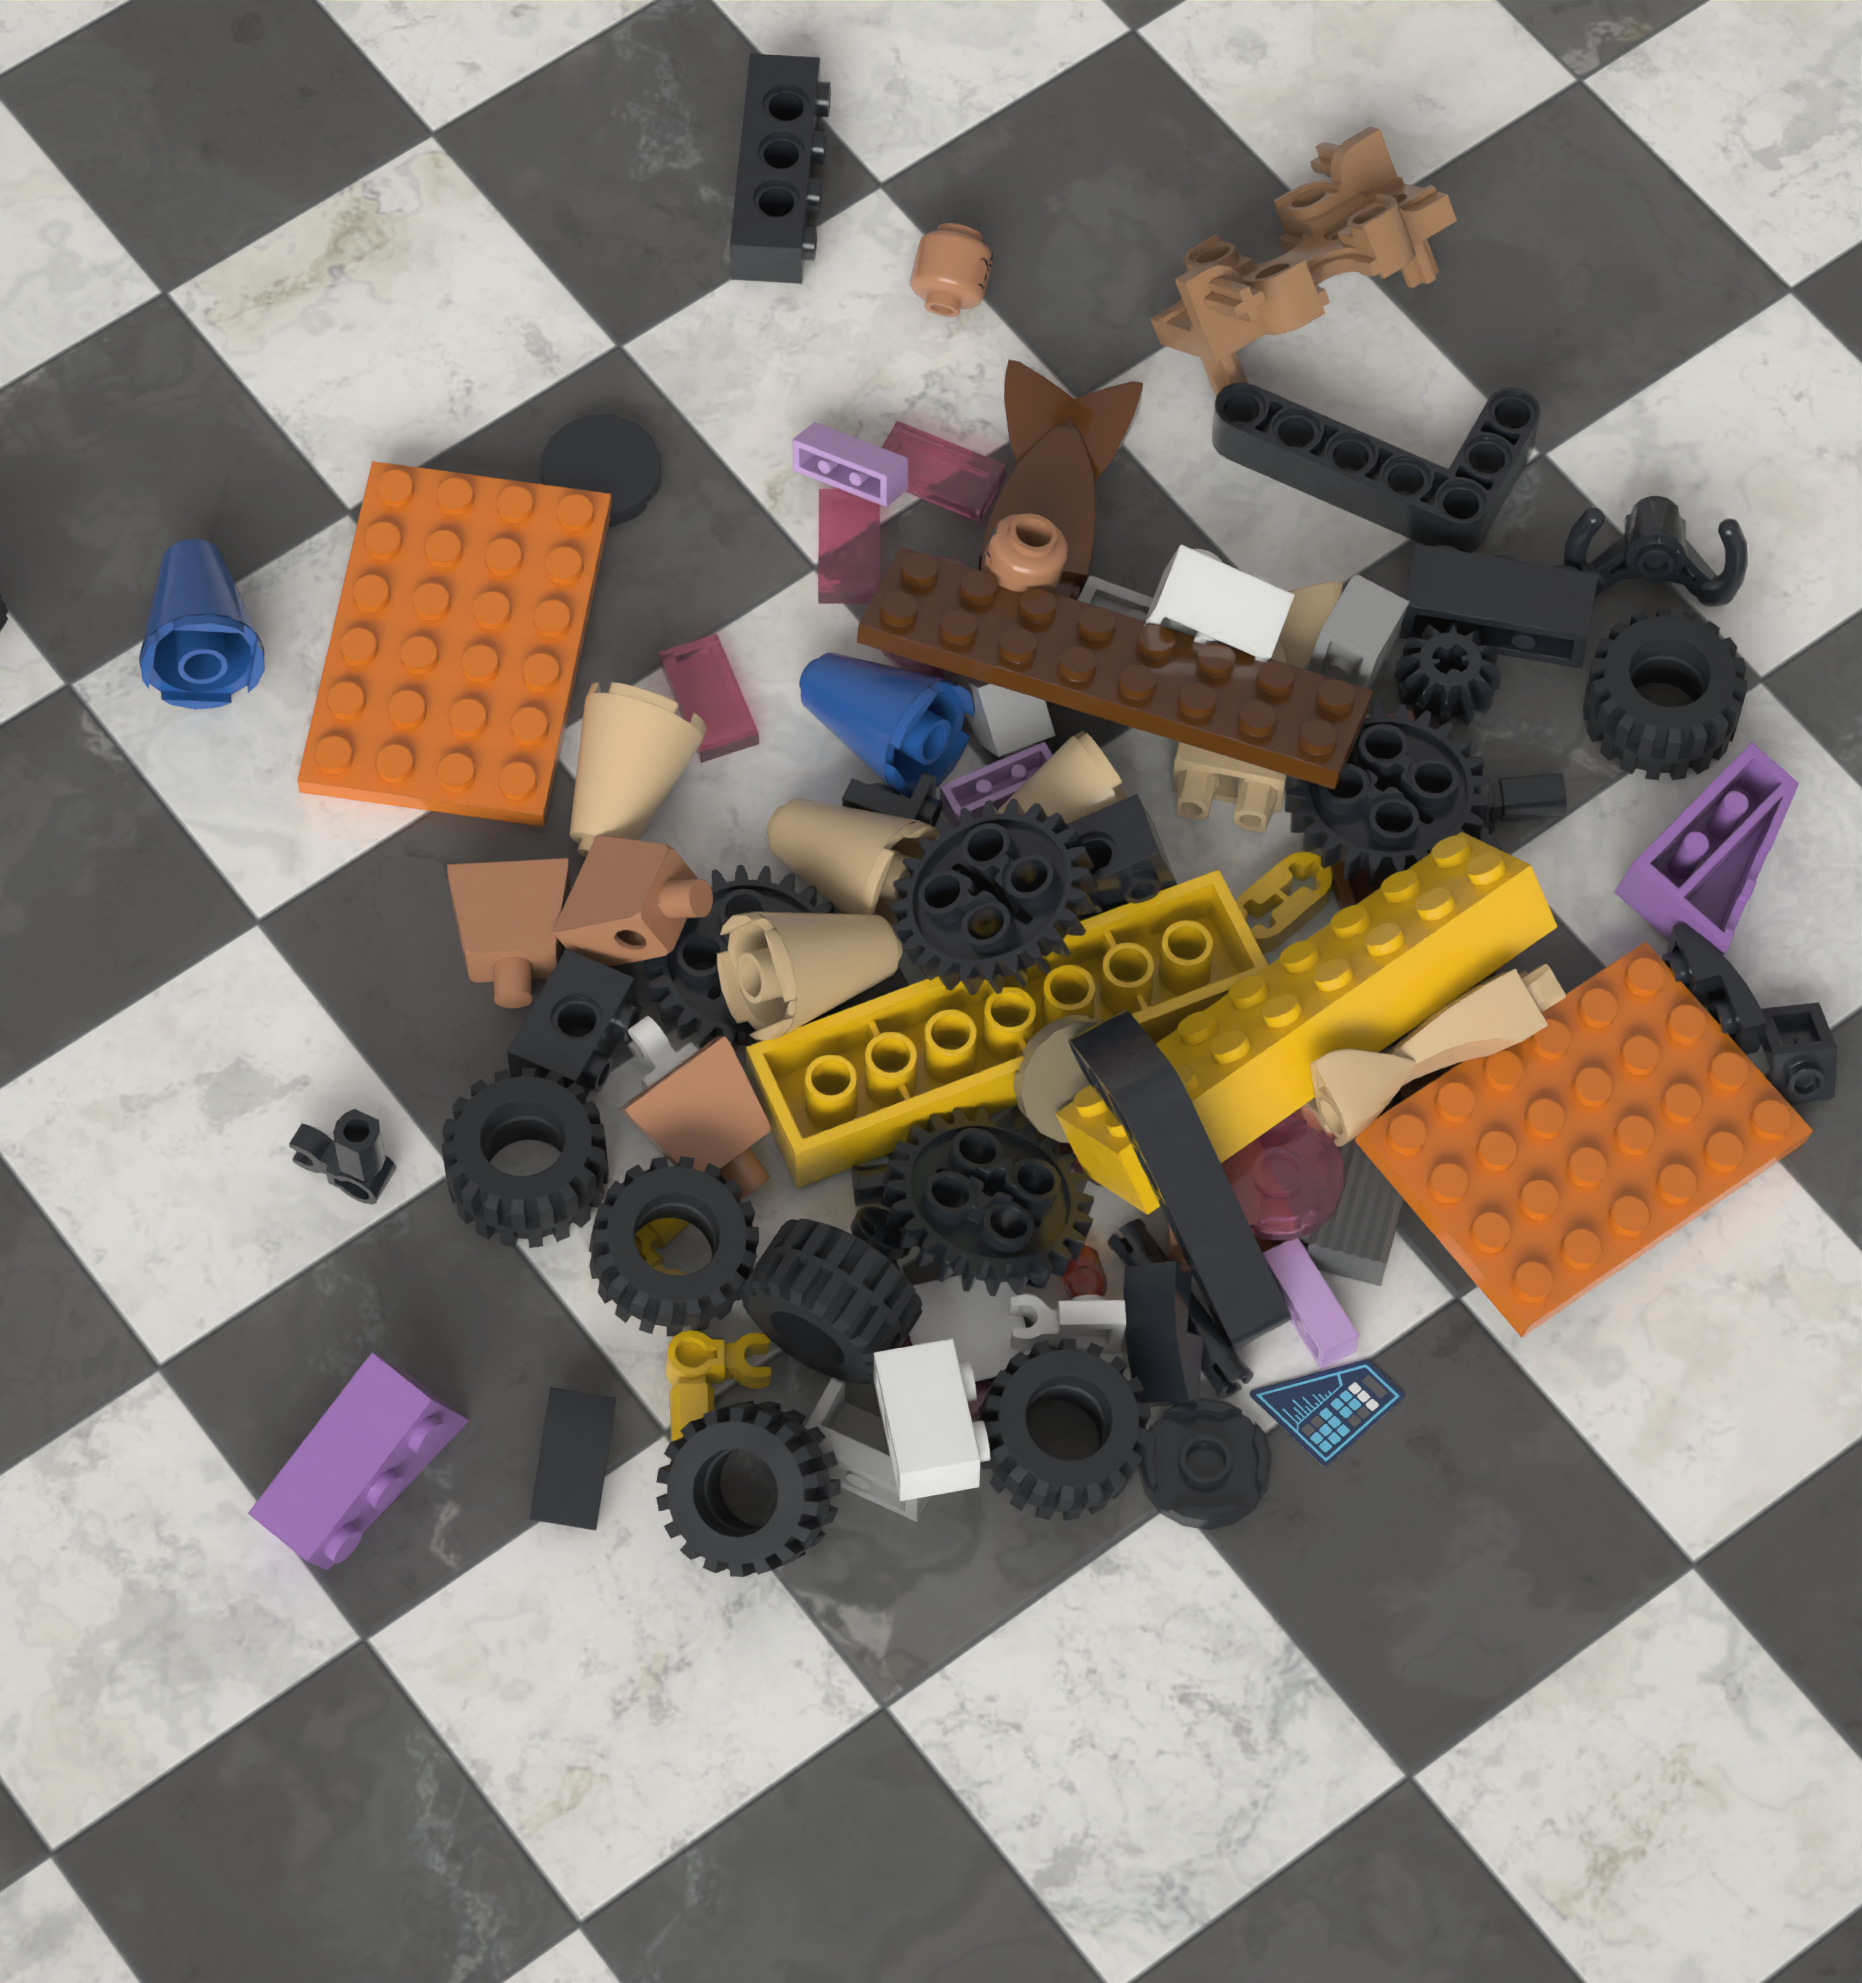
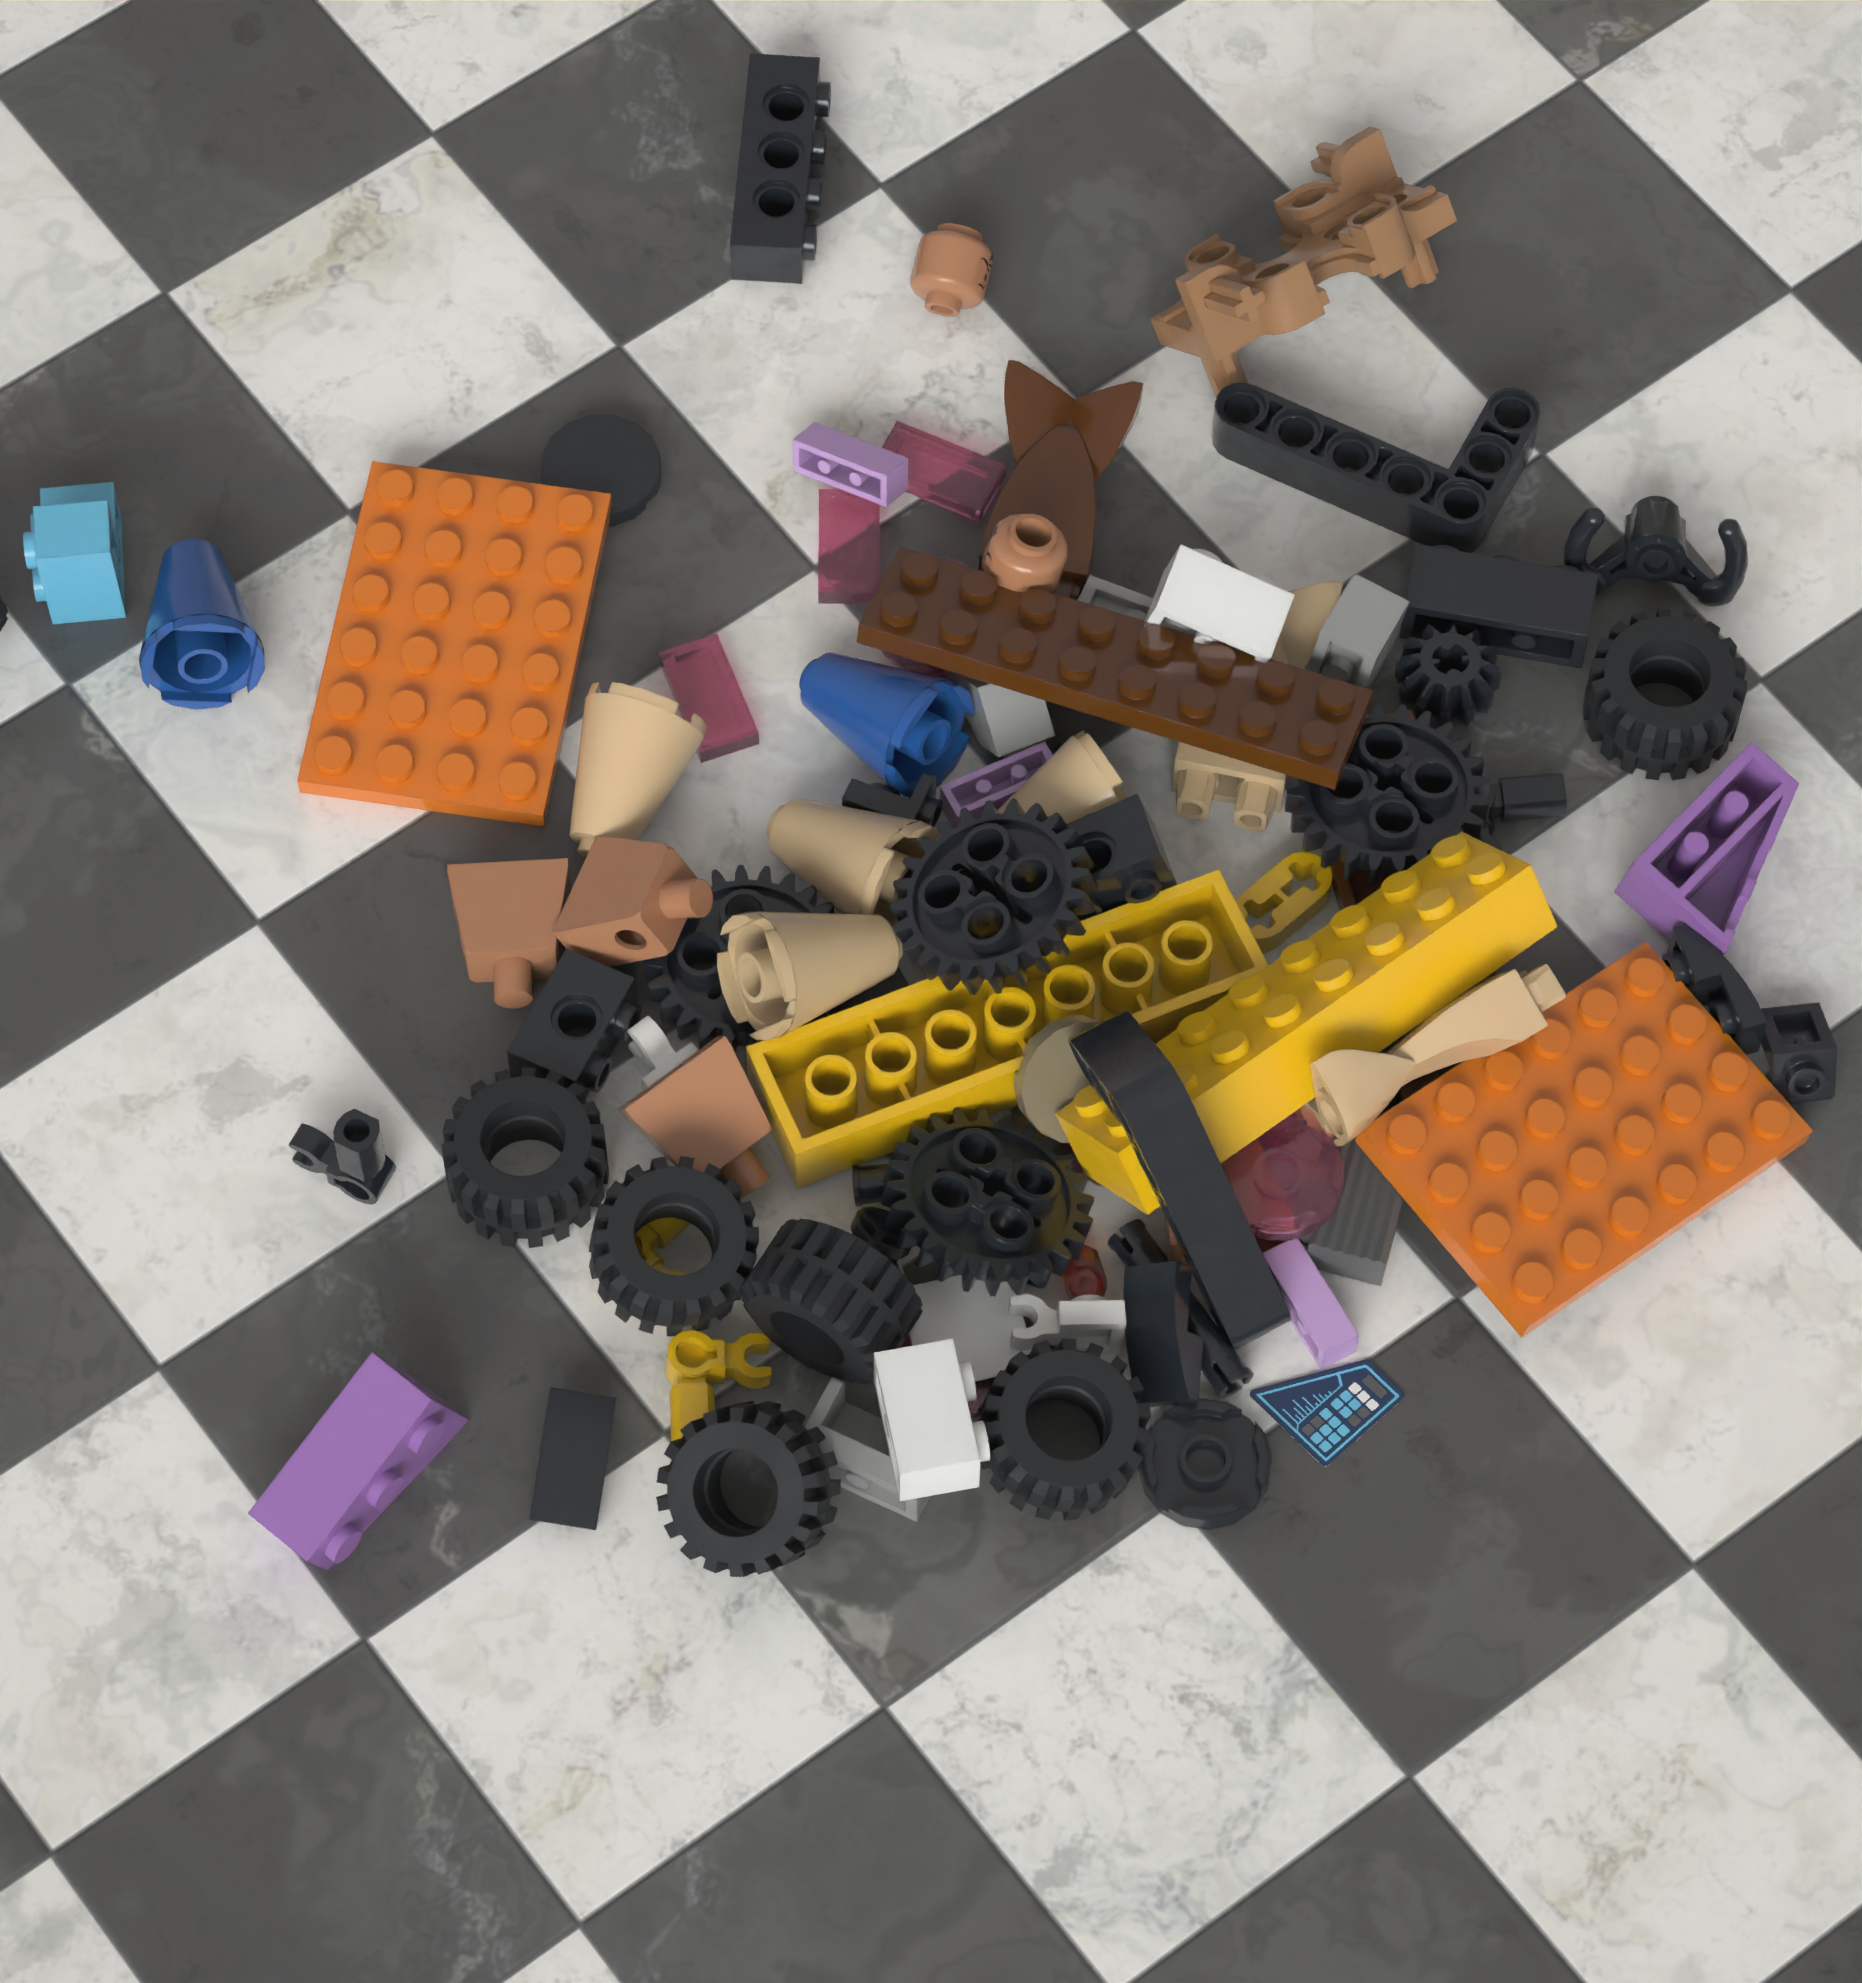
none -> medium azure brick [23,482,126,624]

